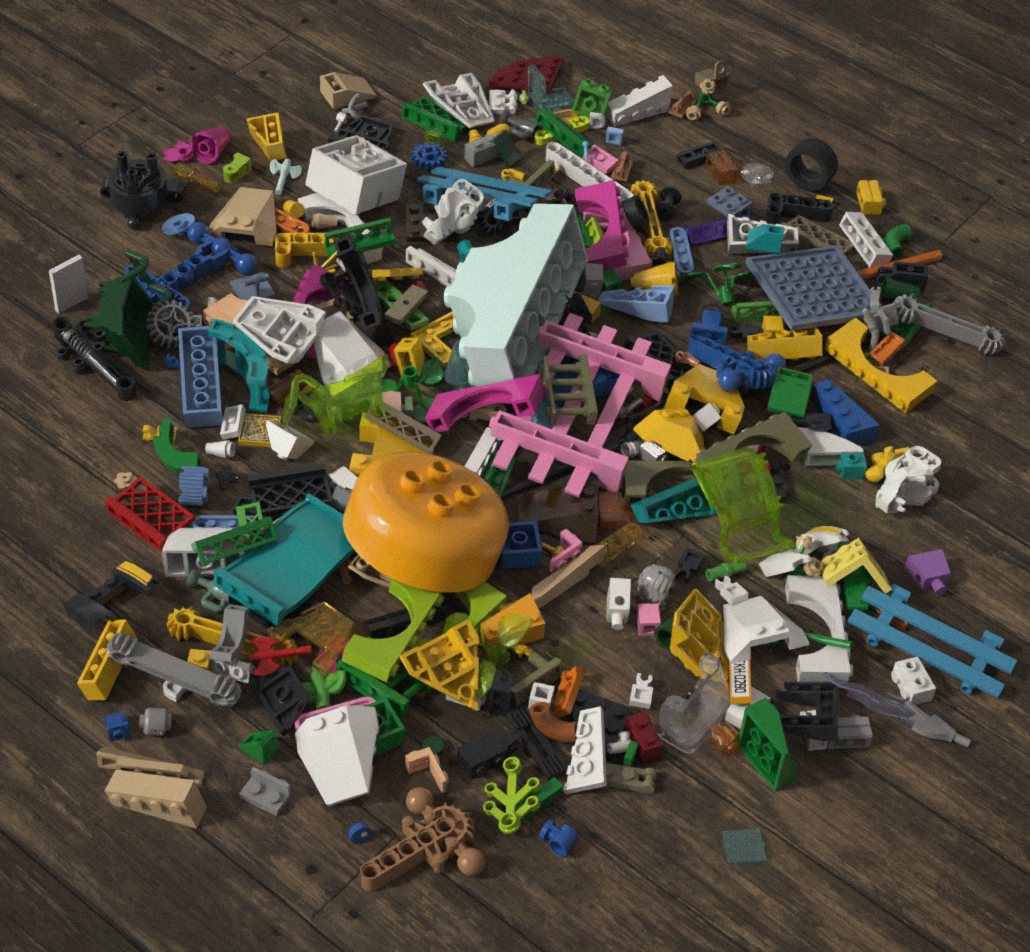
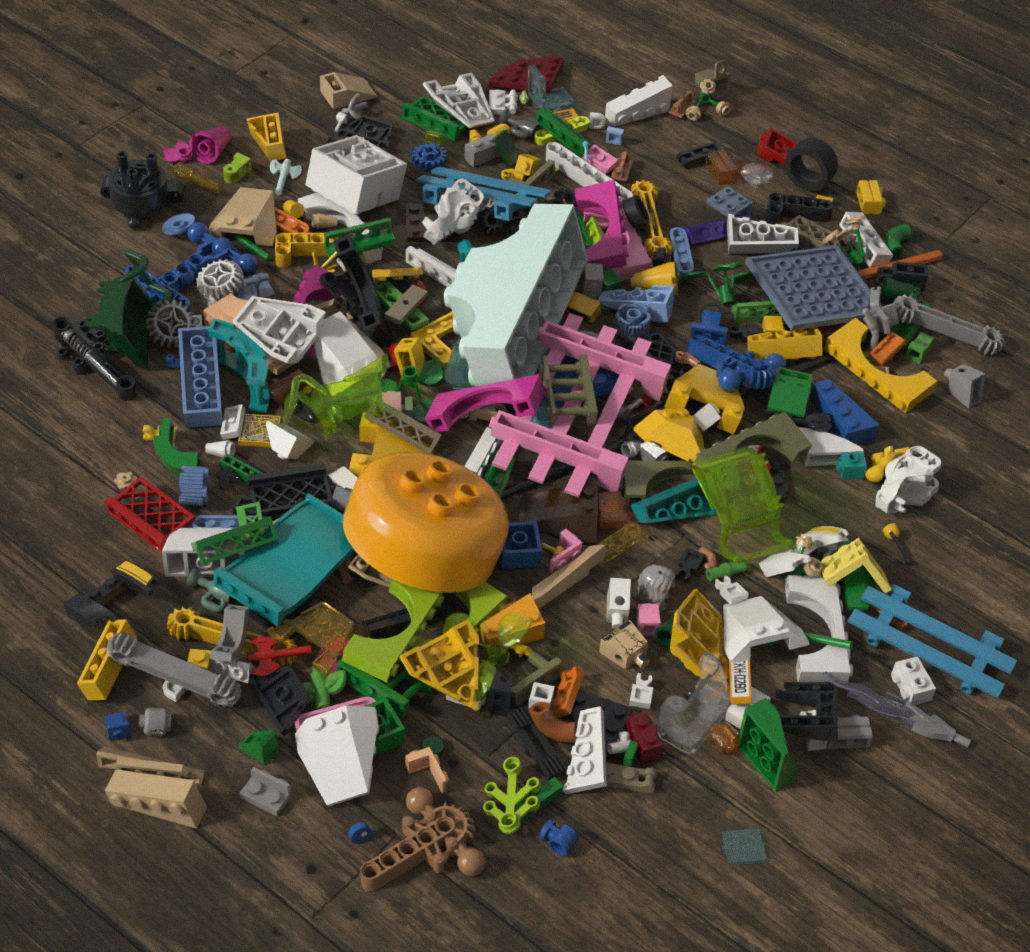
white tile [49,255,89,314] -> none
black hinge [457,732,518,780] -> none
black hinge [565,293,592,336] -> none
bright green plate [571,79,612,119] -> none
black piece [655,187,682,221] -> none
teal slope [745,224,784,254] -> none
medium lavender torso [904,549,950,595] -> none
none -> white gear [196,259,244,301]
none -> green piece [219,454,262,484]
none -> green bar [227,232,271,262]
none -> yellow brick [514,154,541,176]
none -> tan torso [599,620,650,669]
none -> medium blue brick [614,303,651,340]
none -> nougat arm [698,547,717,573]
none -> red plate [756,128,798,165]
none -> plant [822,216,866,266]
none -> hinge [882,523,913,565]
none -> bright green leg [905,332,935,364]
none -> light grey torso [944,365,985,408]

